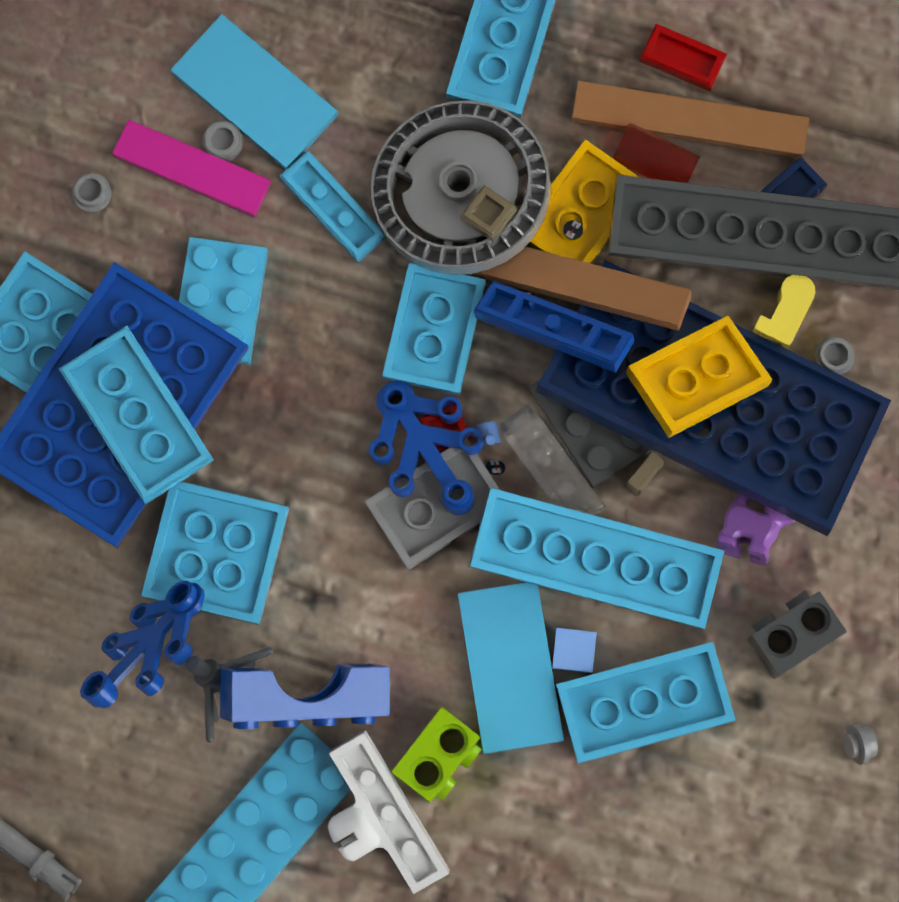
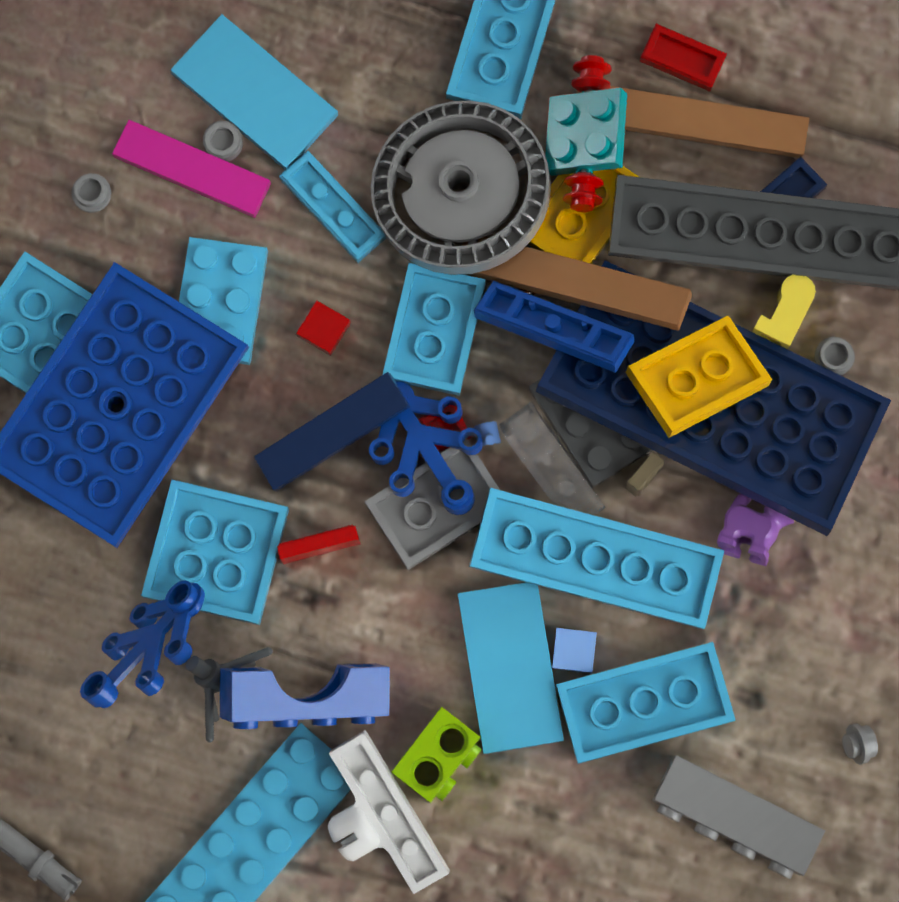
medium azure tile [59,326,214,504] -> none
dark tan tile [460,185,517,242] -> none
black piece [485,460,505,475] -> none
black piece [563,220,583,240] -> none
clear red tile [613,123,701,183] -> none
dark grey brick [748,591,847,679] -> none
none -> dark blue tile [254,372,410,491]
none -> red tile [277,524,361,564]
none -> red tile [296,300,351,356]
none -> teal plate [545,55,627,212]
none -> light grey brick [652,755,825,879]

